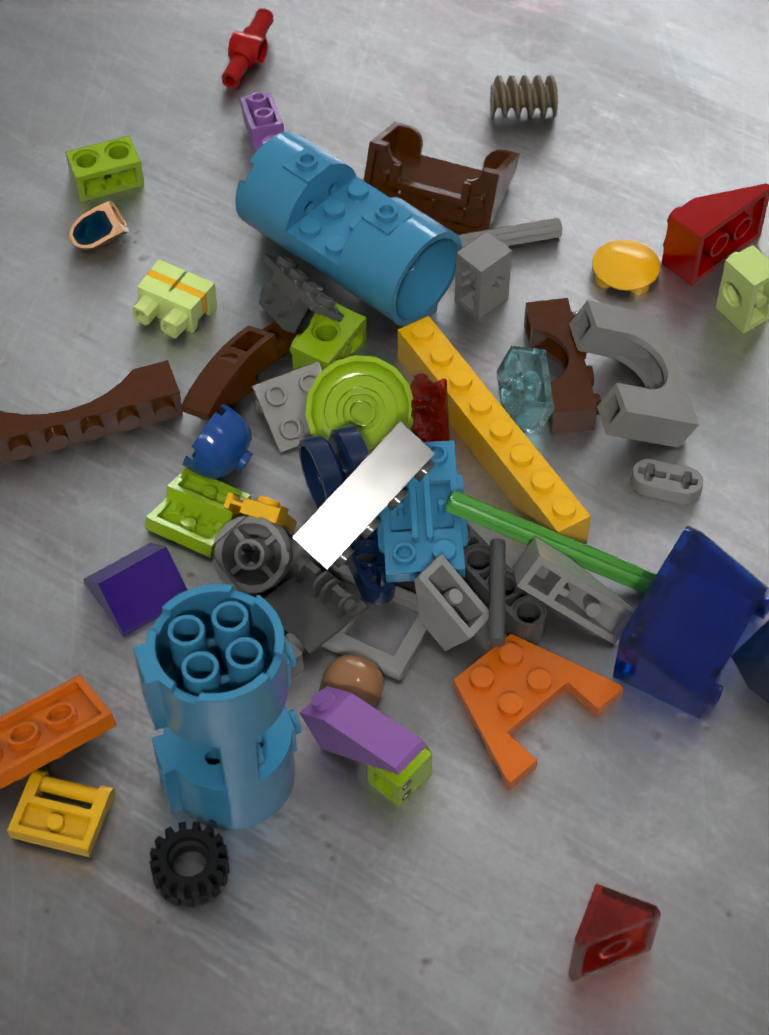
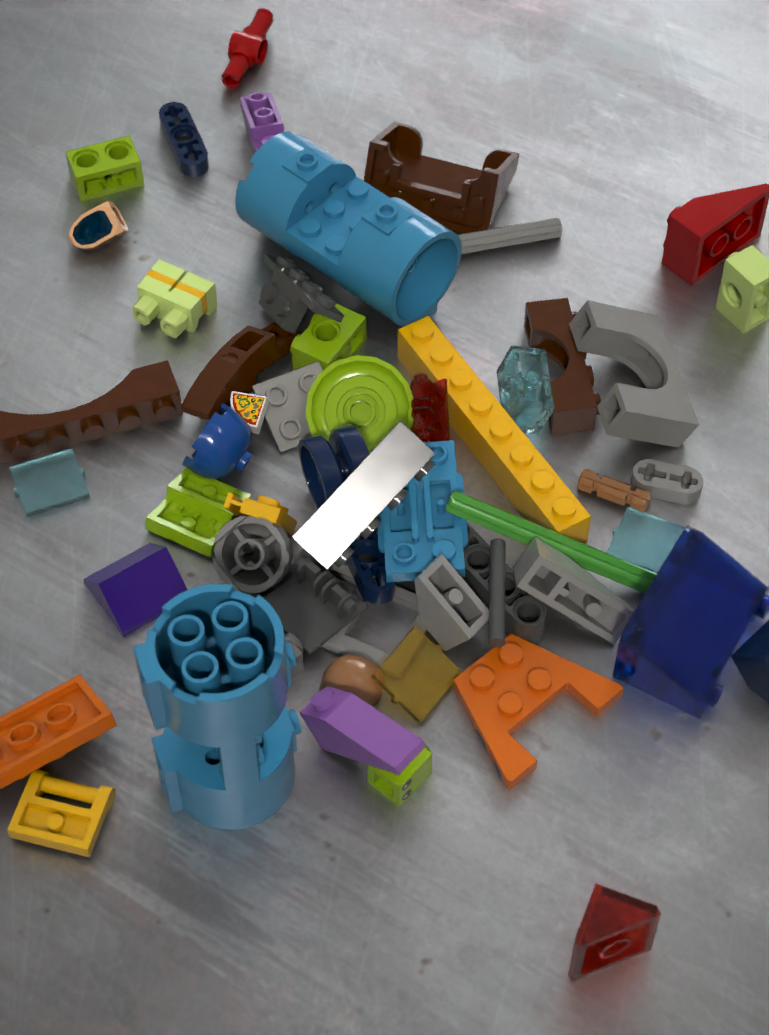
black tyre [149,821,230,907] -> none
light grey brick [454,232,512,320] -> none
dark tan piece [490,75,558,117] -> none
yellow dish [592,239,660,295] -> none
none -> clear light blue piece [9,448,90,518]
none -> dark blue beam [159,102,209,177]
none -> tile [230,391,269,435]
none -> clear yellow piece [371,626,462,723]
none -> medium nougat axle [578,469,651,513]
none -> clear light blue piece [606,507,690,581]

